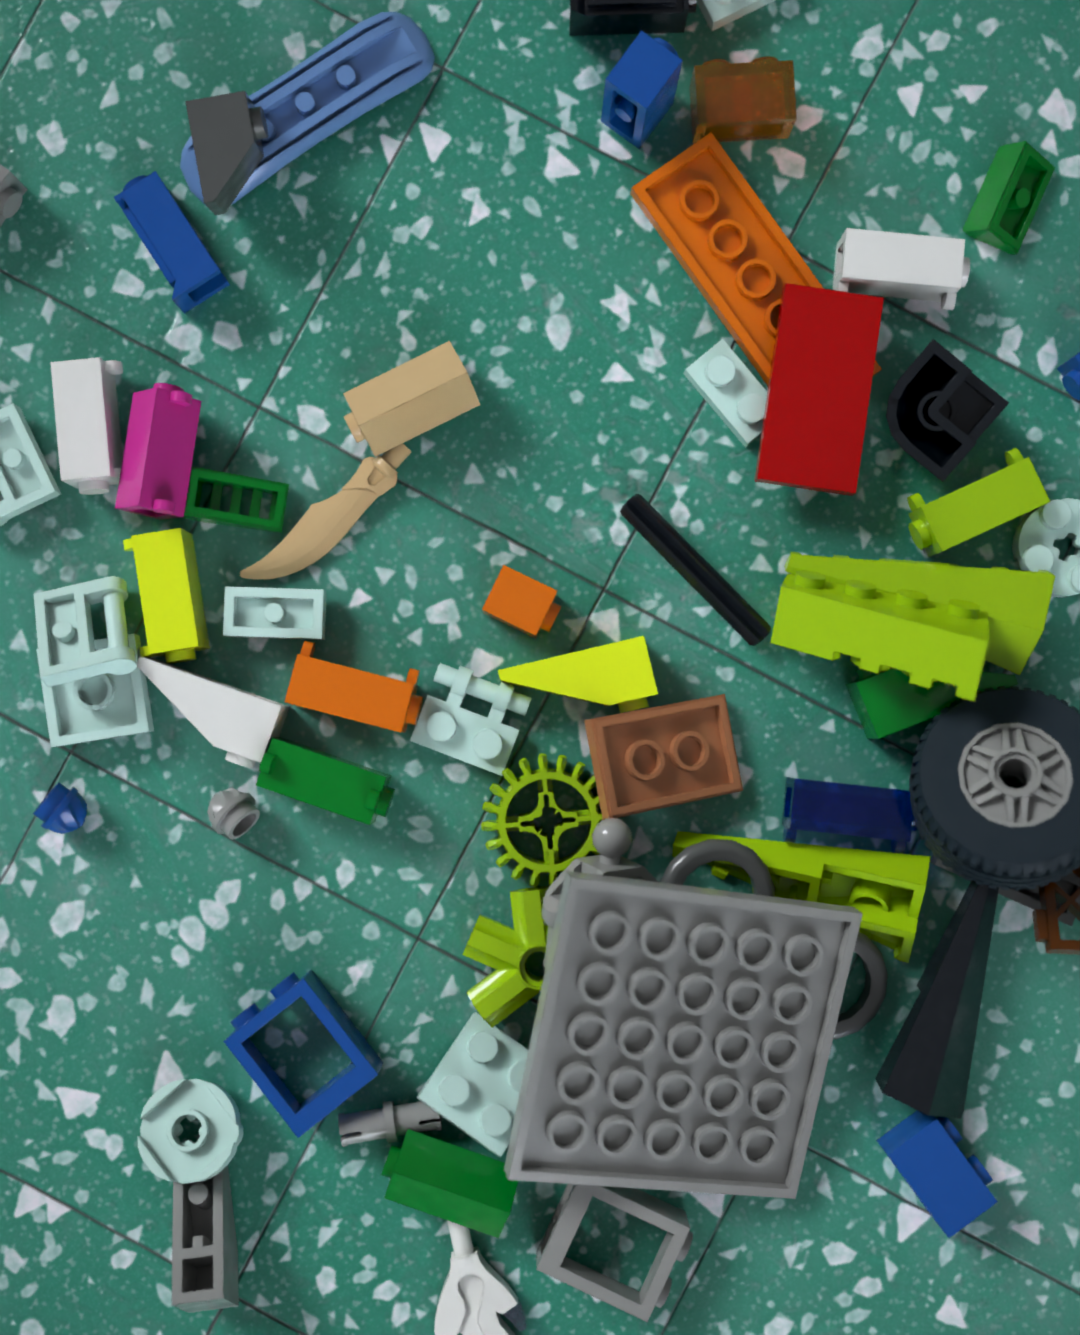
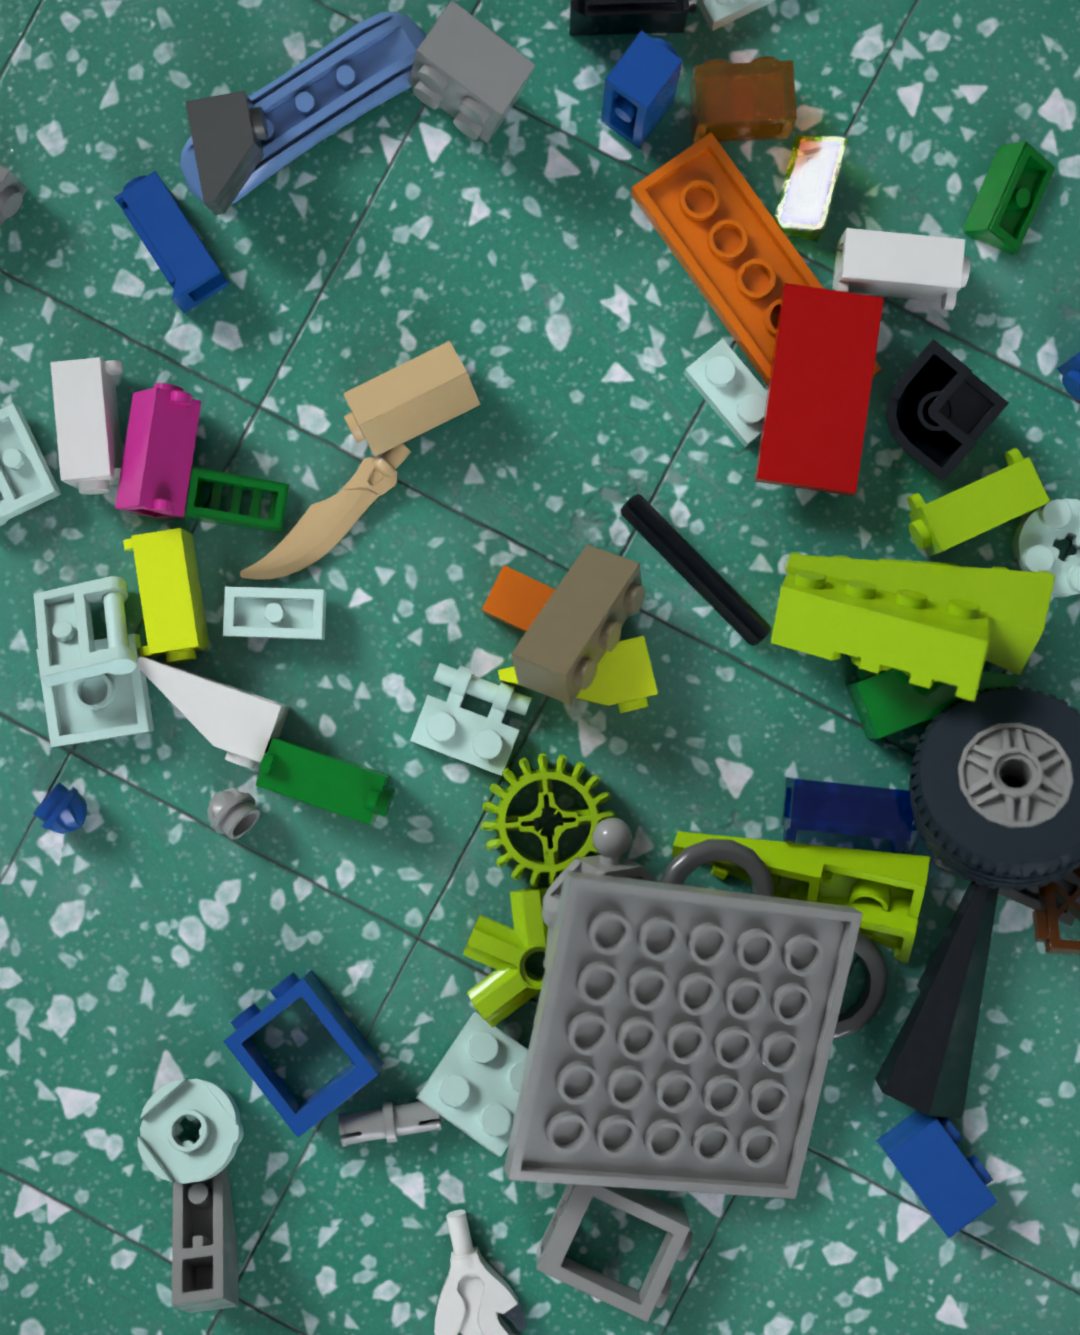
orange brick [285,641,423,733] -> none
green brick [381,1129,518,1238] -> none
nougat tile [584,694,743,819] -> none
none -> light grey brick [408,0,535,144]
none -> dark tan brick [511,544,646,705]
none -> slope [774,136,848,242]

